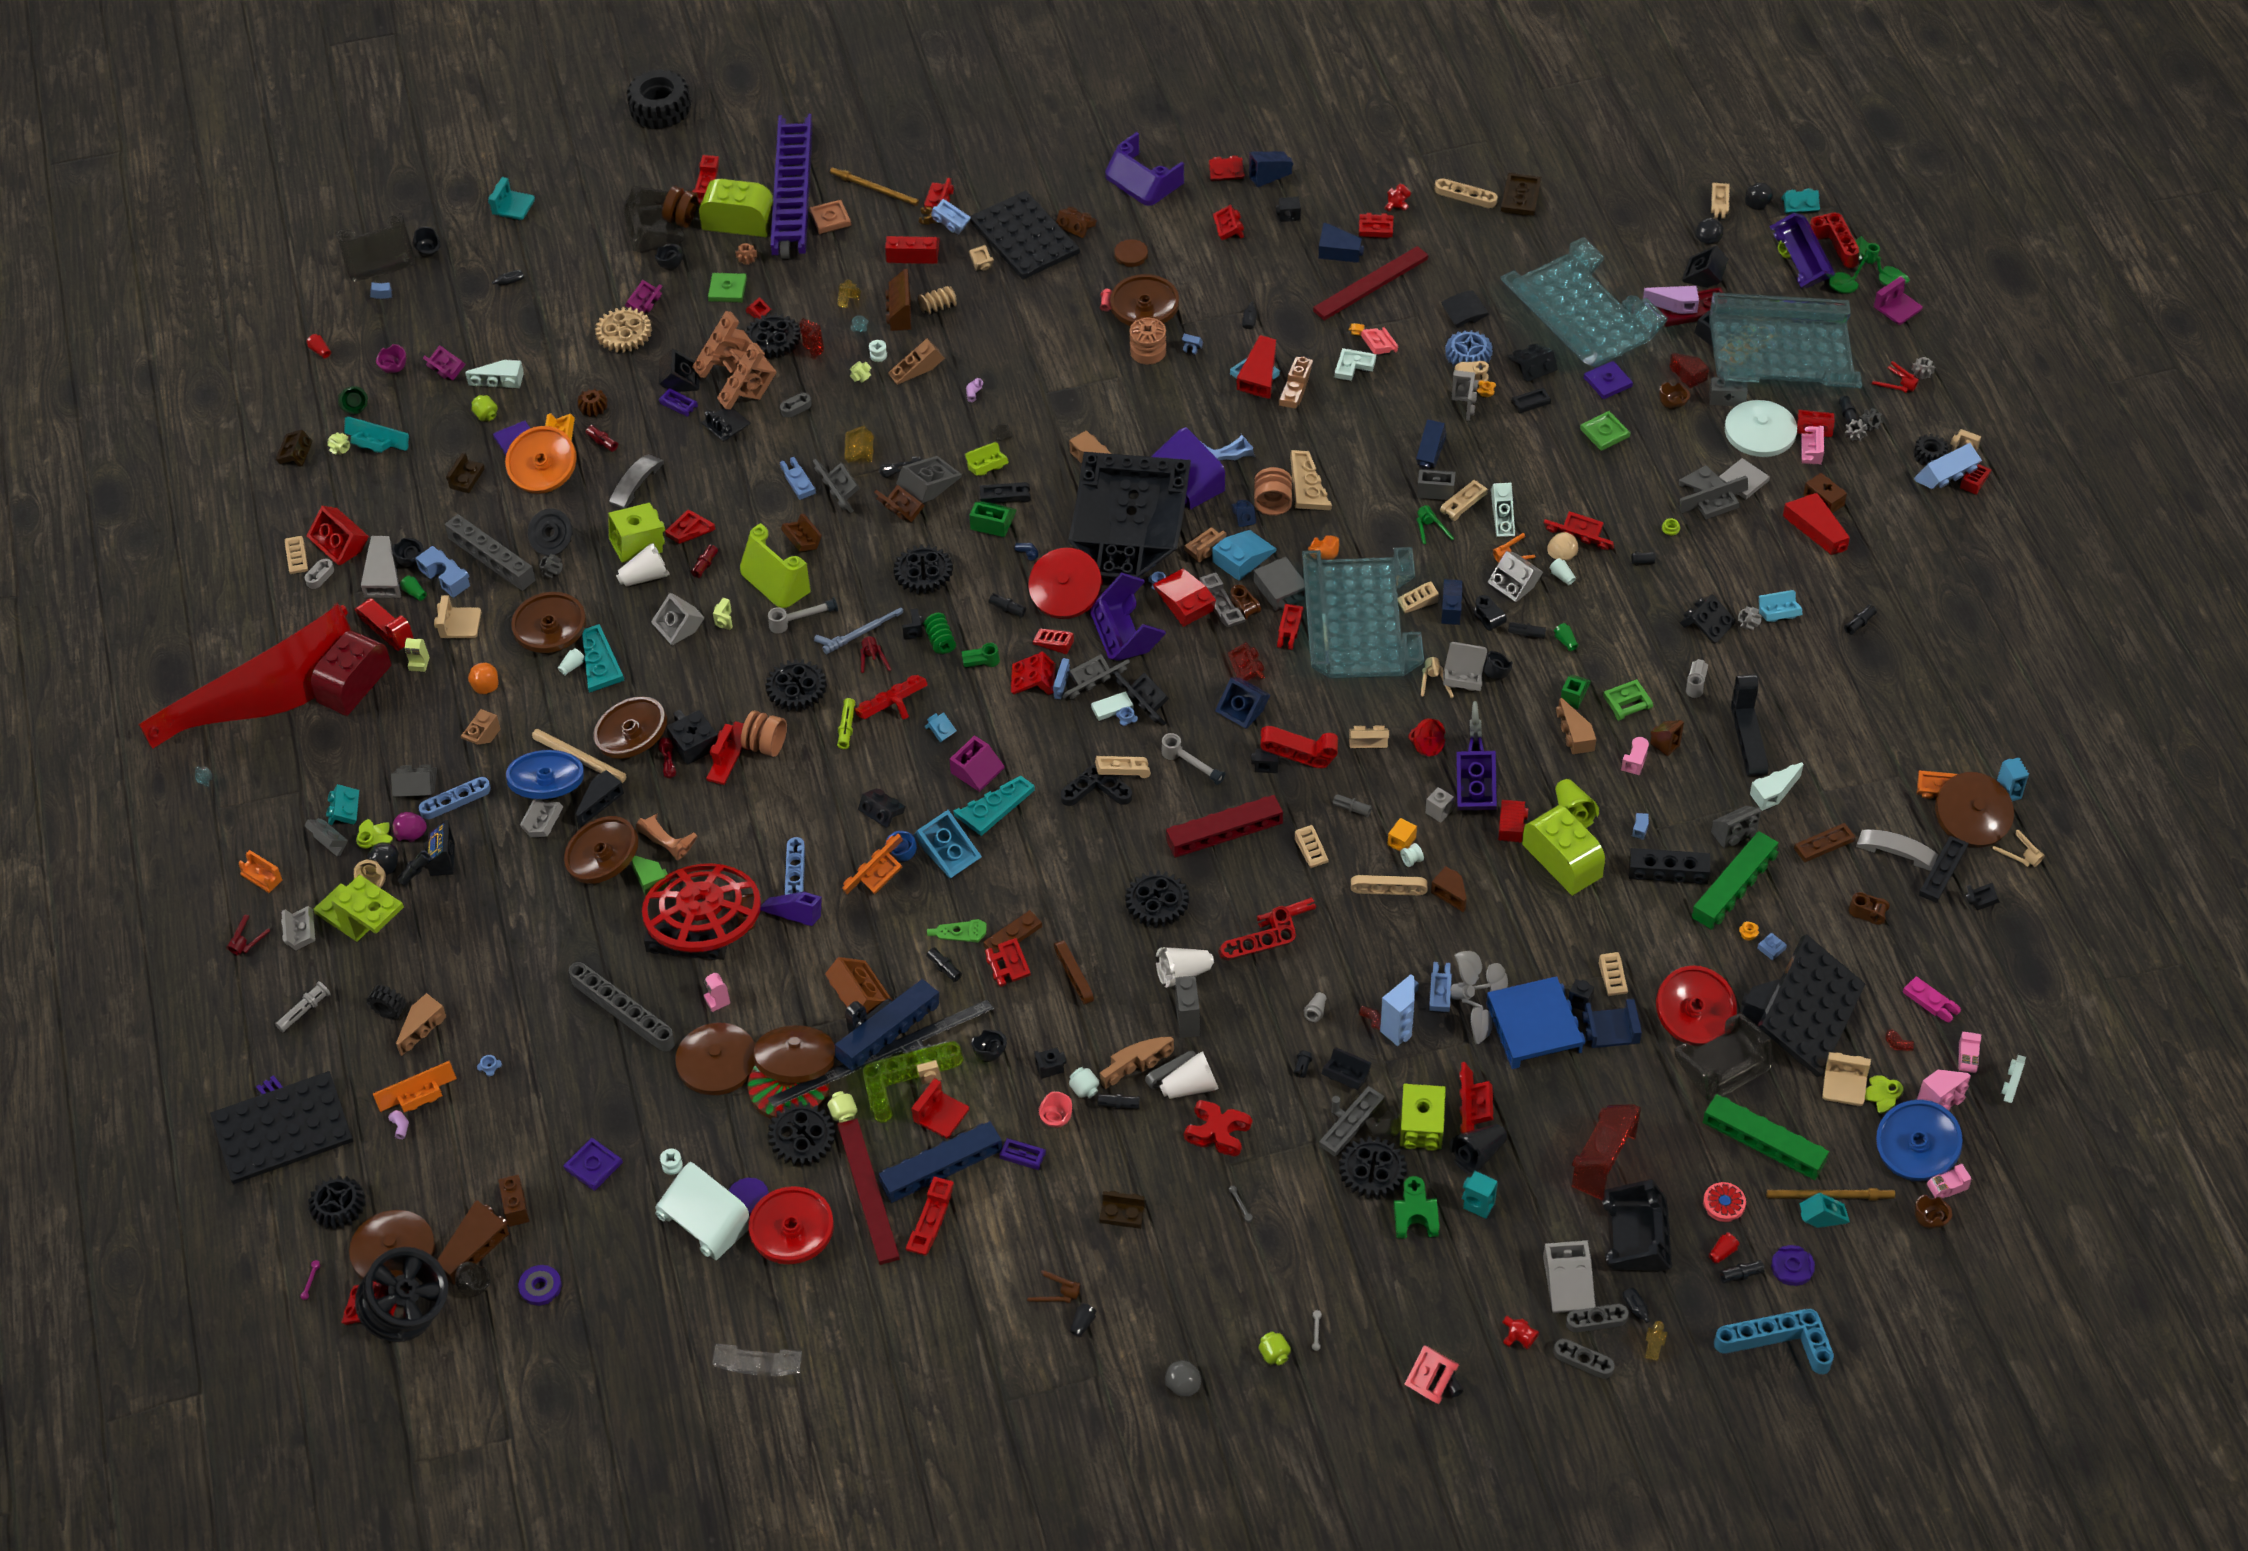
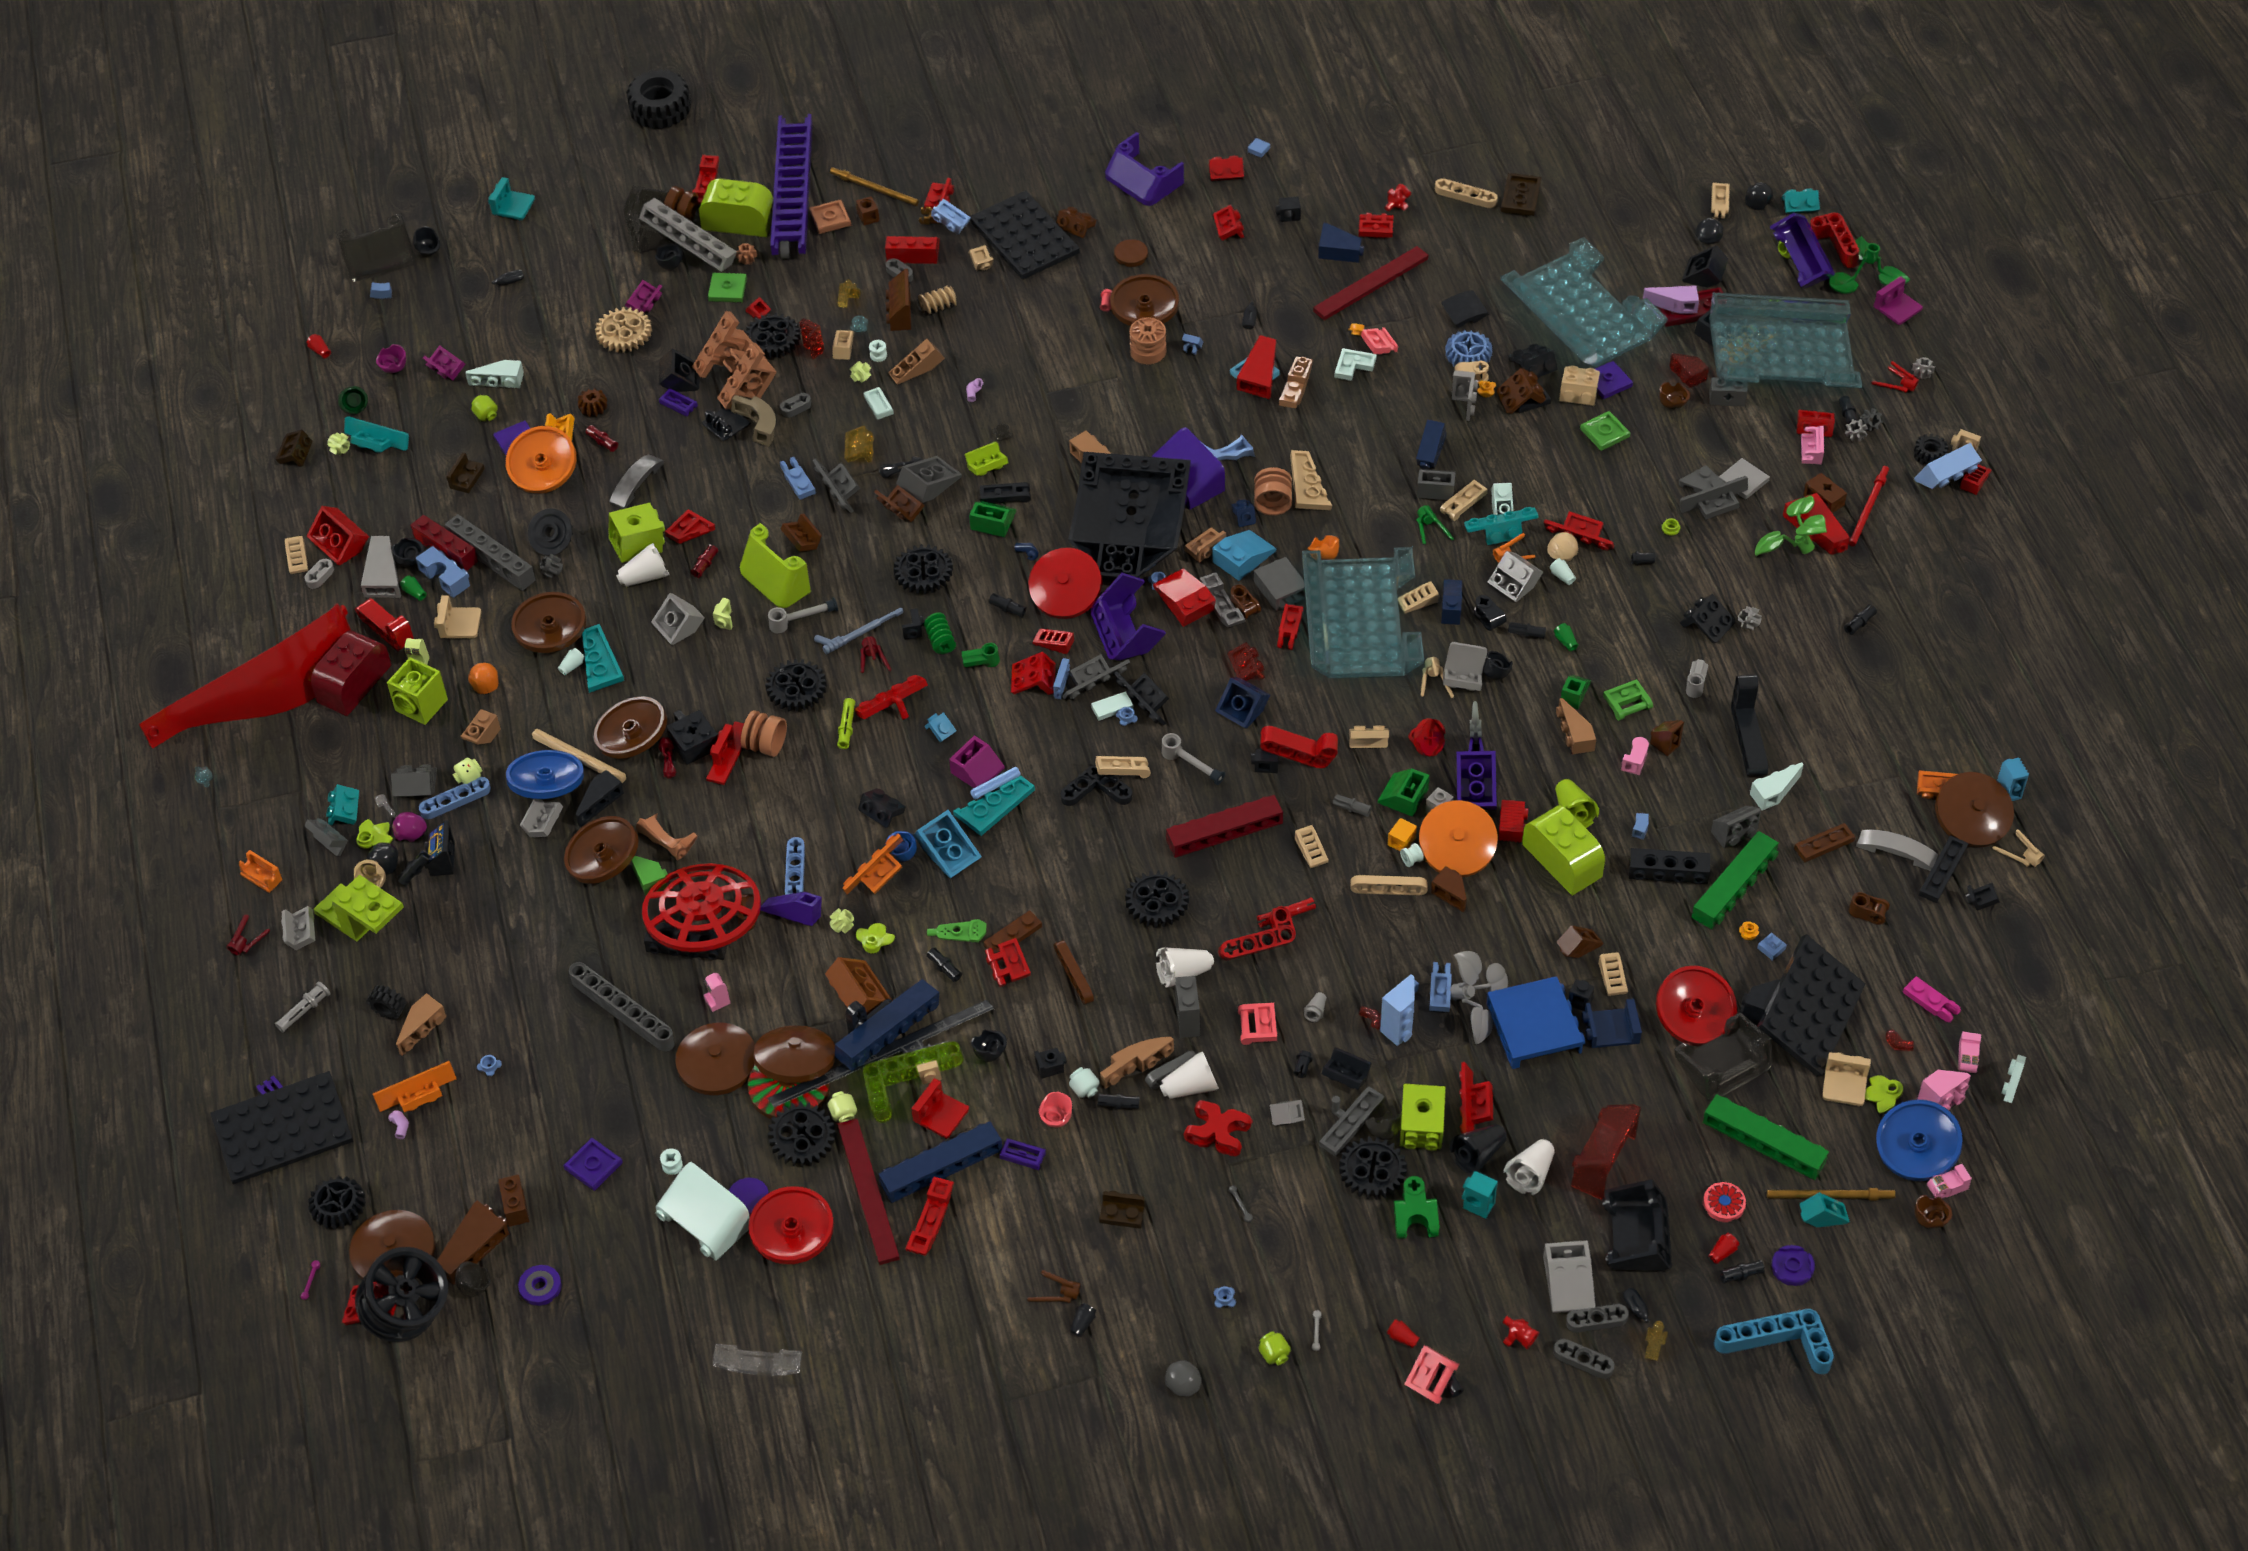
dark blue slope [1249,152,1293,188] -> none
light aqua dish [1725,400,1797,457] -> none
medium azure bracket [1759,590,1802,622] -> none
none -> clear hand [374,794,396,817]
none -> lime brick [387,657,448,725]
none -> dark red brick [410,514,478,571]
none -> yellowish green head [452,758,482,784]
none -> light grey brick [639,198,737,272]
none -> dark tan arch [731,395,776,447]
none -> yellowish green gear [830,908,854,934]
none -> tan slope [833,330,854,360]
none -> reddish brown brick [856,196,880,226]
none -> lime plate [856,923,895,953]
none -> light aqua tile [864,387,894,420]
none -> dark grey beam [886,259,913,283]
none -> light blue axle [970,767,1021,799]
none -> medium blue plate [1214,1286,1236,1308]
none -> coral plate [1238,1003,1277,1045]
none -> medium blue tile [1247,138,1270,158]
none -> light grey panel [1270,1100,1305,1125]
none -> green slope [1377,768,1430,817]
none -> red cone [1386,1319,1420,1348]
none -> orange dish [1419,800,1498,877]
none -> teal bracket [1464,507,1539,545]
none -> reddish brown bracket [1497,368,1546,414]
none -> white cone [1504,1139,1555,1195]
none -> reddish brown slope [1556,925,1604,958]
none -> tan bracket [1559,366,1600,406]
none -> bright green plant [1755,495,1827,557]
none -> red bar [1849,466,1889,546]

